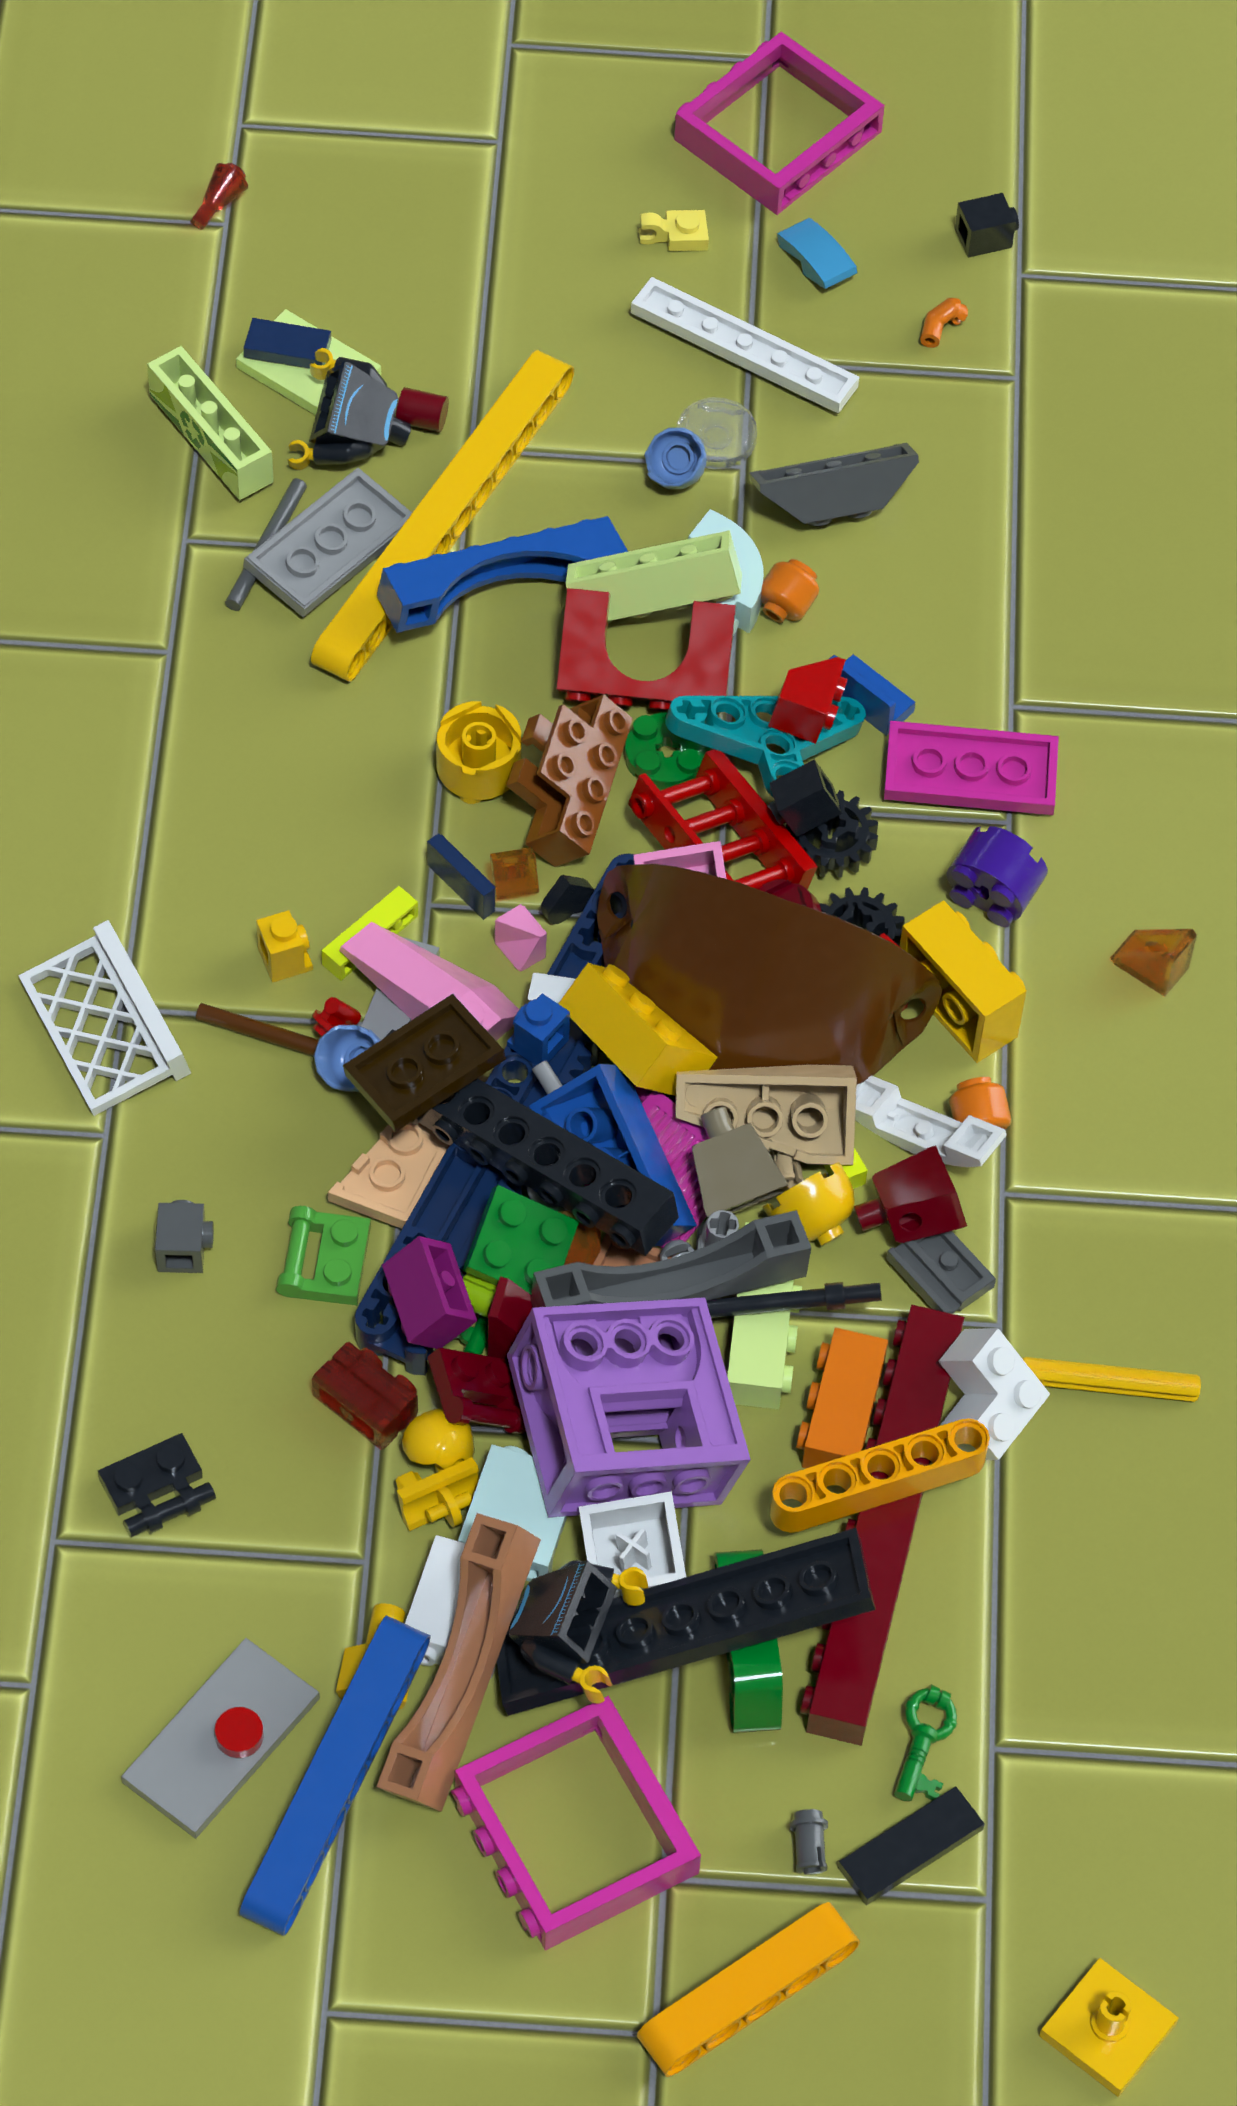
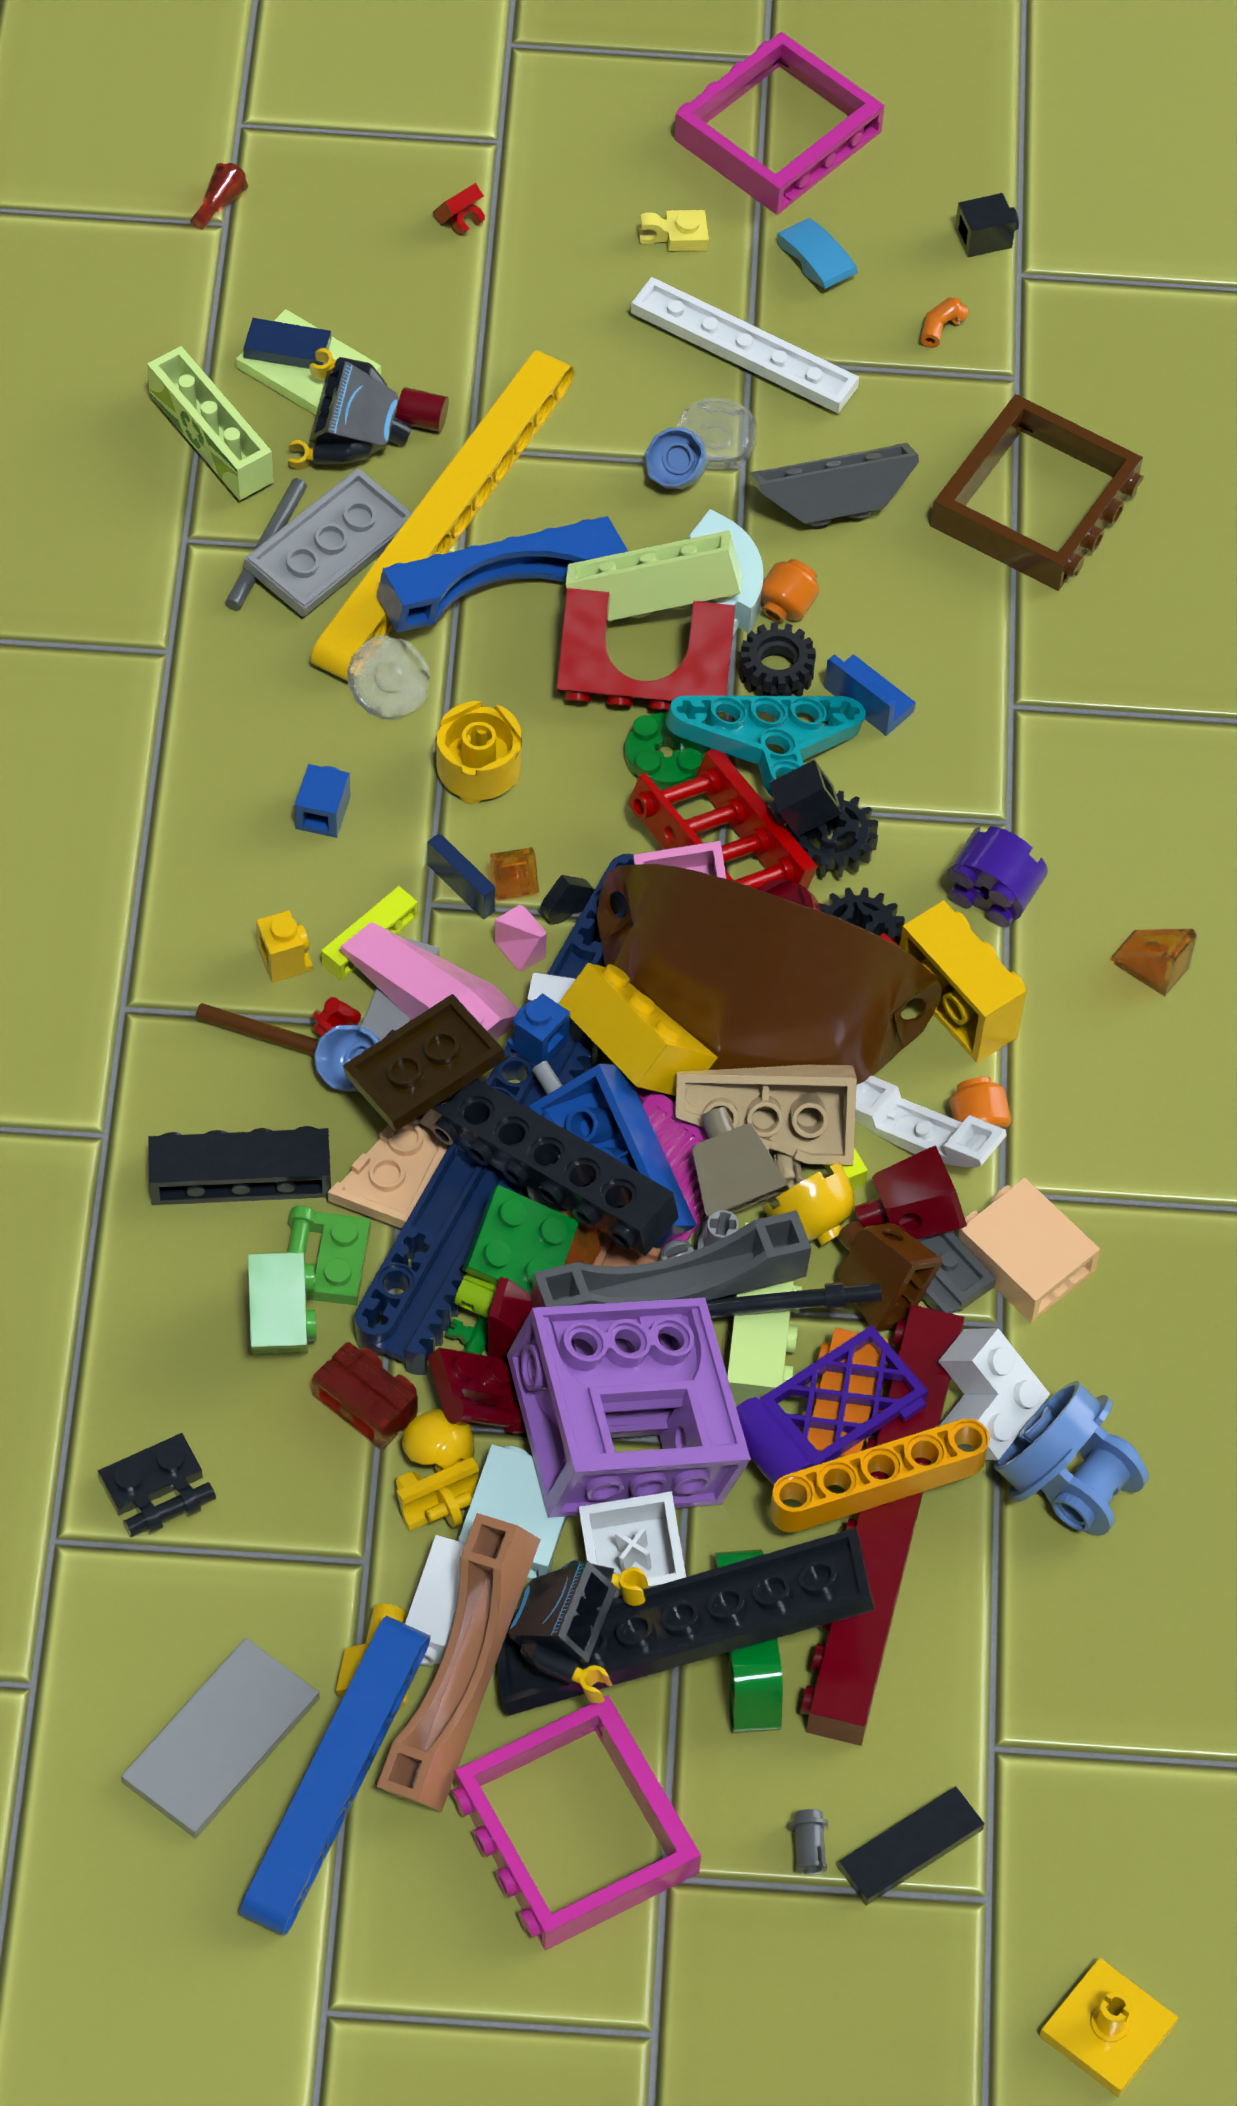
white fence [19,920,191,1116] -> none
dark grey brick [155,1200,214,1273] -> none
red tile [215,1707,264,1758] -> none
magenta brick [382,1236,477,1349] -> none
dark orange piece [506,695,633,867] -> none
light orange beam [636,1902,860,2077] -> none
red slope [768,657,848,744] -> none
dark pink plate [884,721,1059,815] -> none
green piece [894,1684,957,1801] -> none
yellow axle [1022,1357,1201,1402] -> none
none -> black brick [148,1126,331,1205]
none -> piece [248,1252,317,1355]
none -> blue brick [295,764,350,838]
none -> clear tile [347,636,430,719]
none -> red tile [433,183,485,236]
none -> dark purple piece [736,1325,928,1487]
none -> black tyre [739,622,816,696]
none -> reddish brown torso [838,1221,943,1331]
none -> reddish brown window [931,394,1144,591]
none -> light nougat brick [958,1178,1100,1322]
none -> medium blue piece [994,1381,1149,1535]

